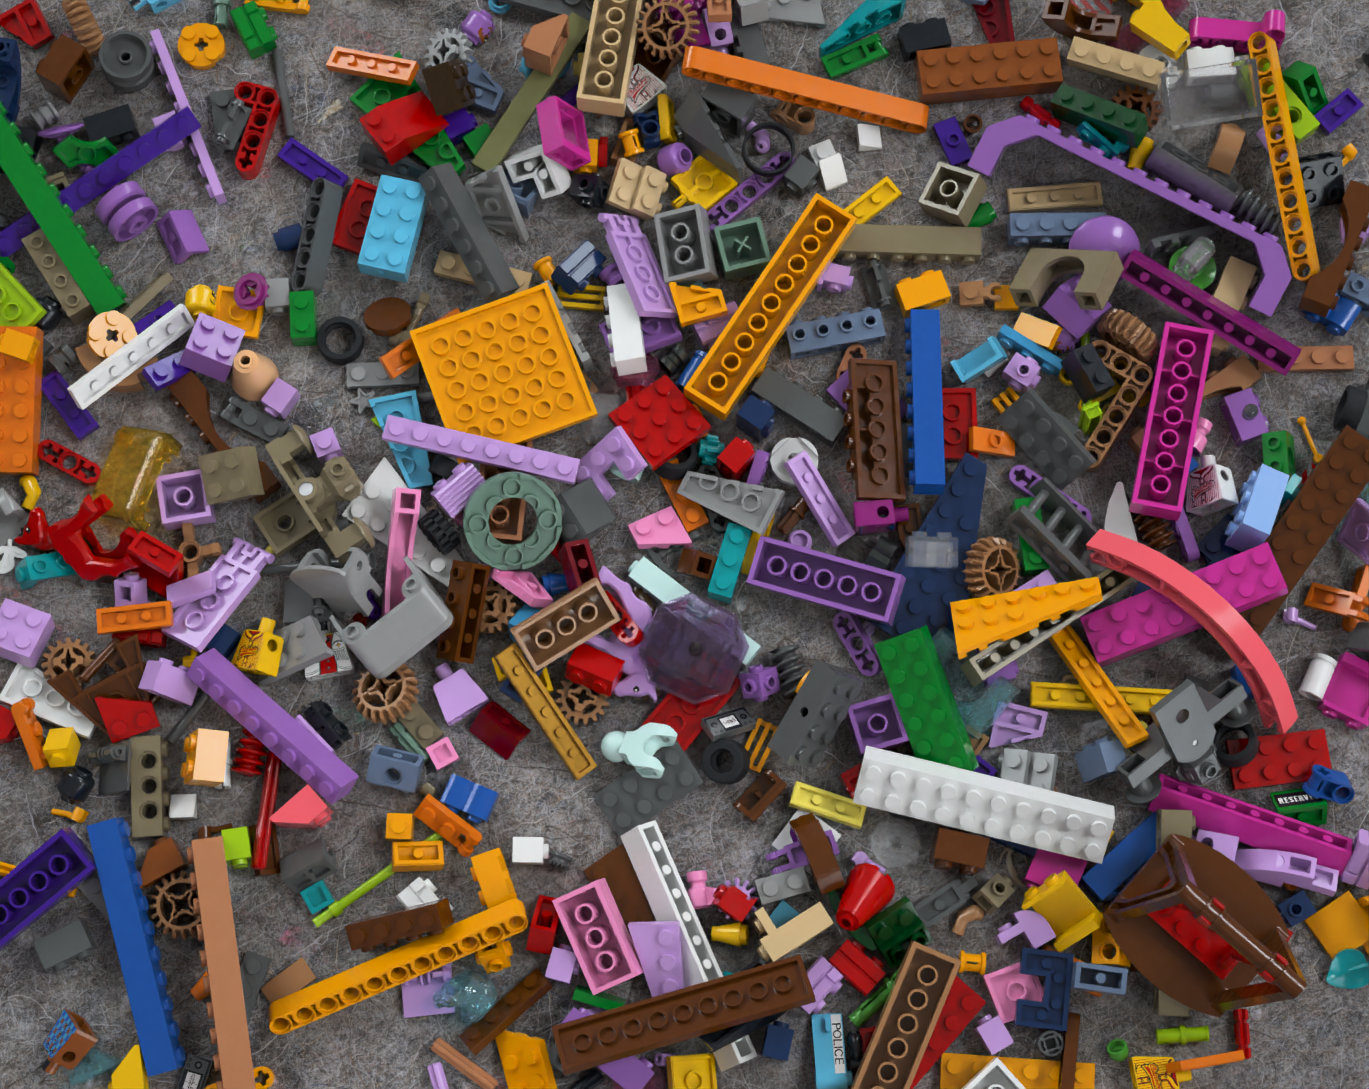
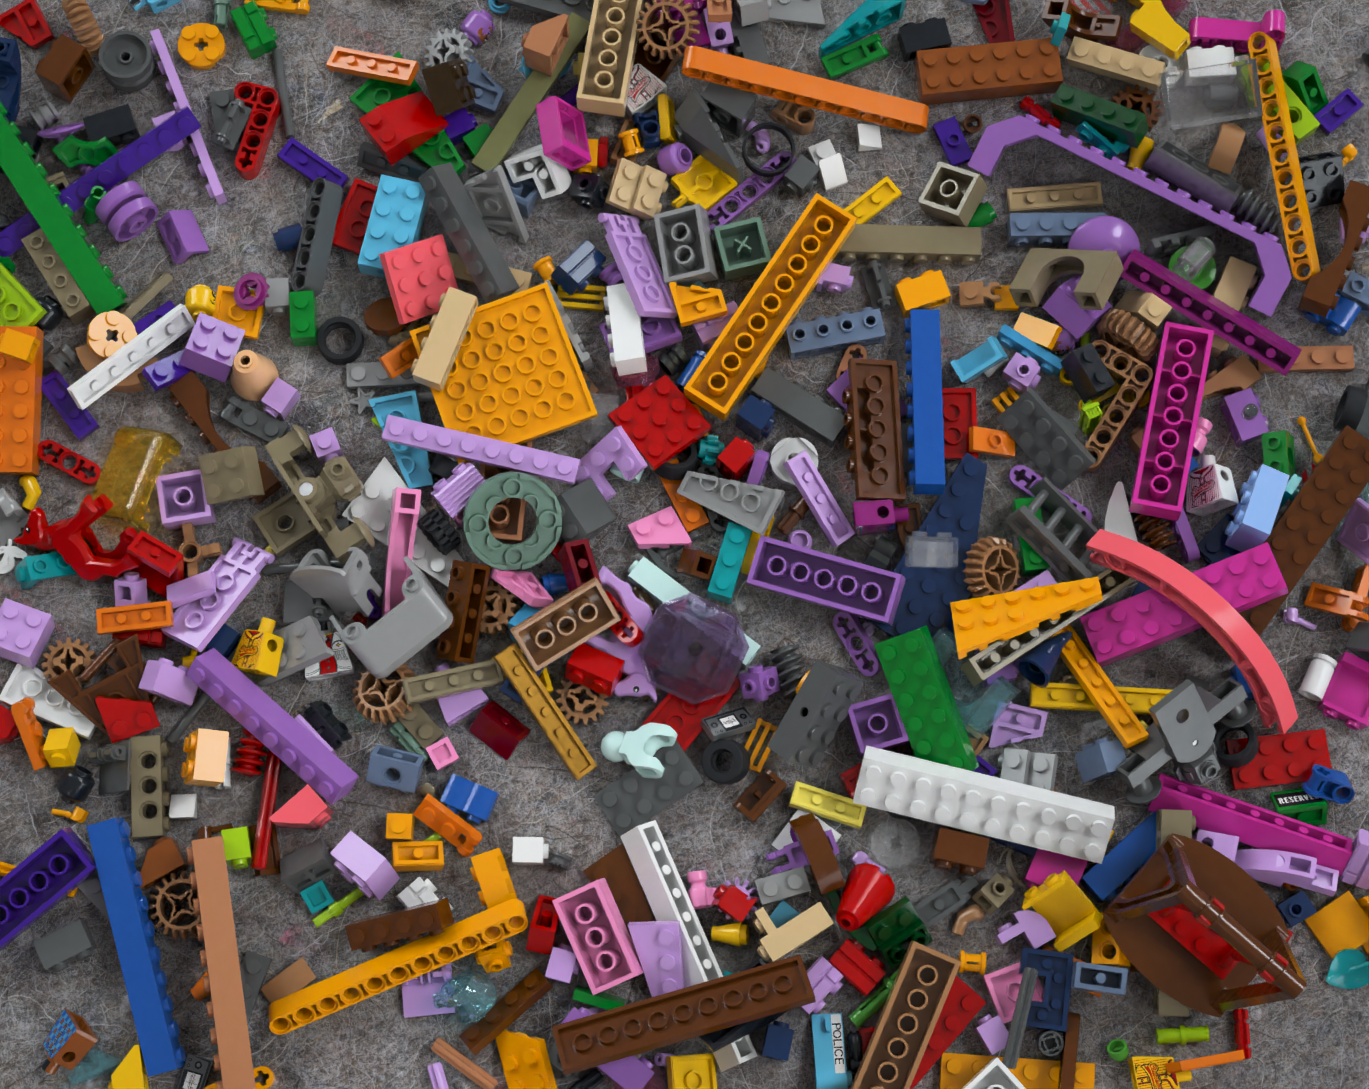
none -> green pin [82,186,106,224]
none -> lavender brick [330,830,400,901]
none -> coral plate [379,234,459,324]
none -> dark tan tile [401,659,505,705]
none -> tan brick [411,286,478,391]
none -> dark grey axle [1002,967,1038,1069]
none -> dark blue hat [1016,631,1072,688]
none -> teal plate [1049,12,1071,47]
none -> tan slope [1114,290,1172,333]

